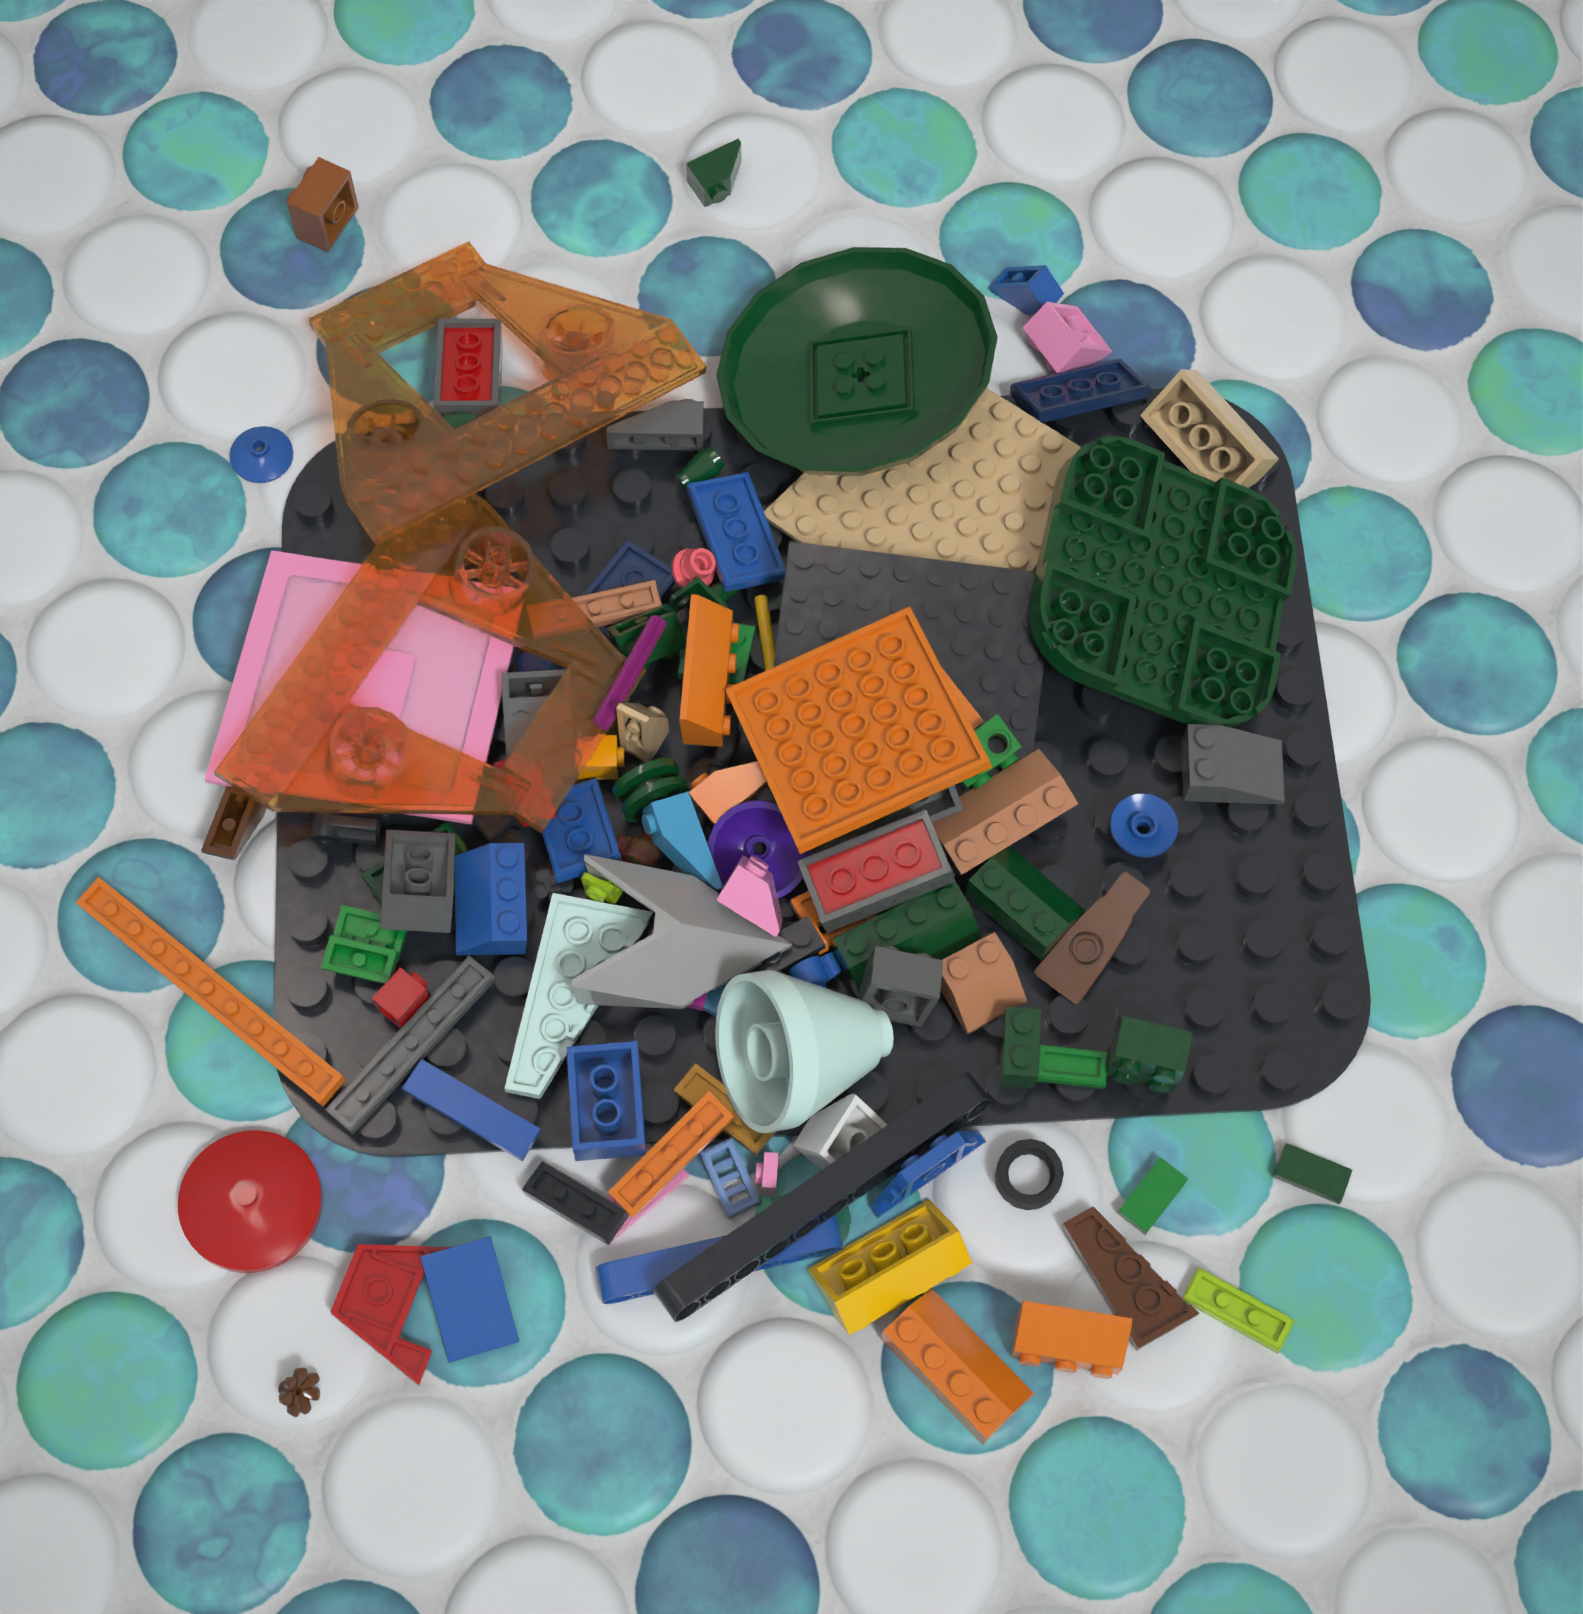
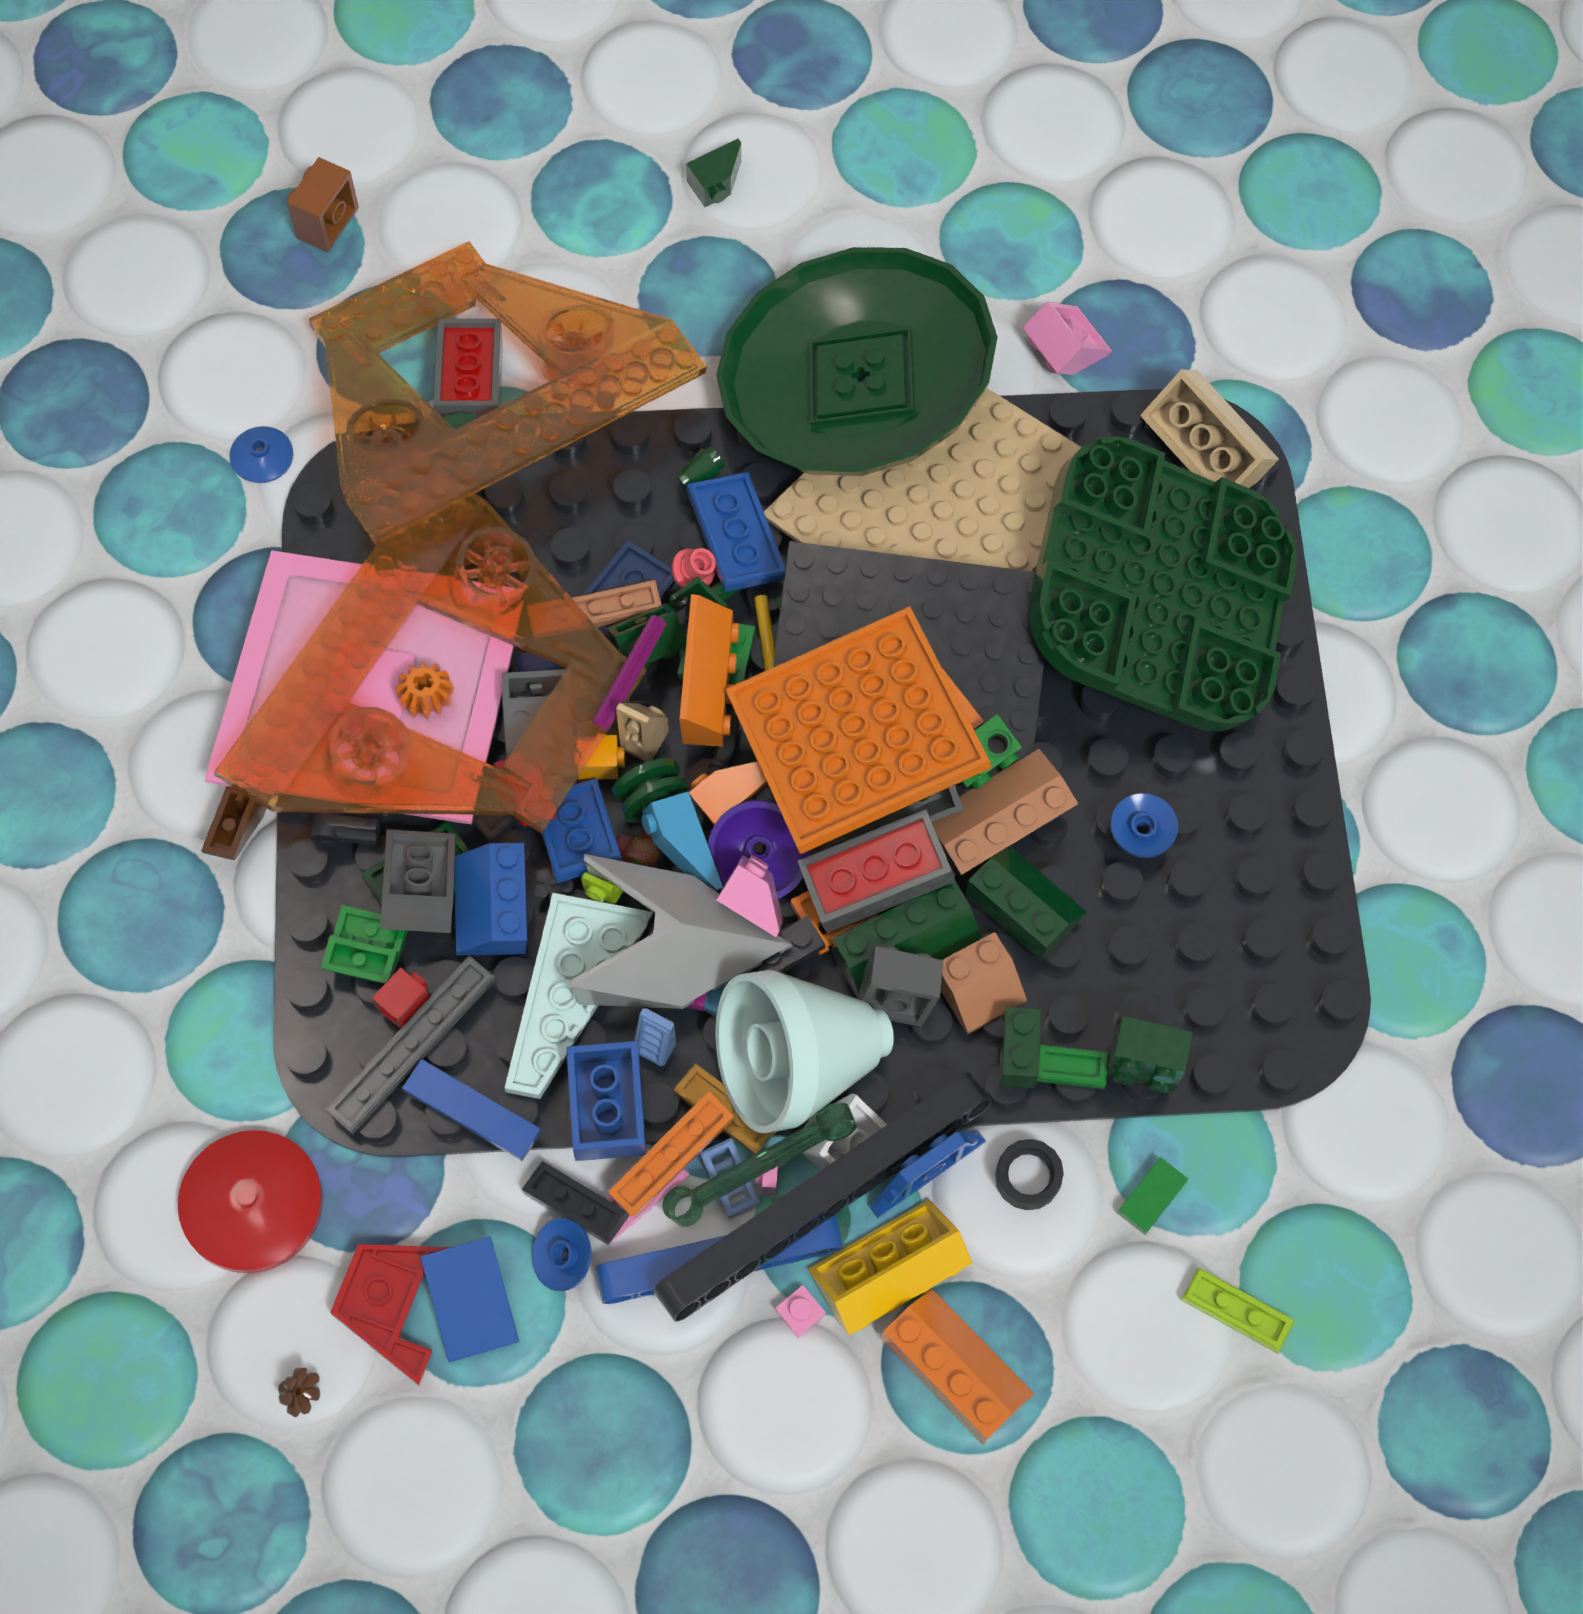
orange plate [75,877,346,1106] -> none
dark grey slope [607,399,704,451] -> none
blue piece [788,952,842,990] -> none
blue slope [989,265,1064,315] -> none
dark blue tile [1010,359,1151,423] -> none
orange slope [1011,1300,1133,1379] -> none
reddish brown piece [1035,872,1150,1005] -> none
reddish brown wing [1062,1206,1200,1351] -> none
dark grey slope [1181,724,1285,804] -> none
dark green tile [1273,1143,1353,1204] -> none
none -> orange gear [396,660,454,720]
none -> blue dish [532,1218,592,1291]
none -> medium blue slope [635,1008,676,1066]
none -> clear green piece [662,1102,857,1227]
none -> bright pink plate [775,1285,826,1338]

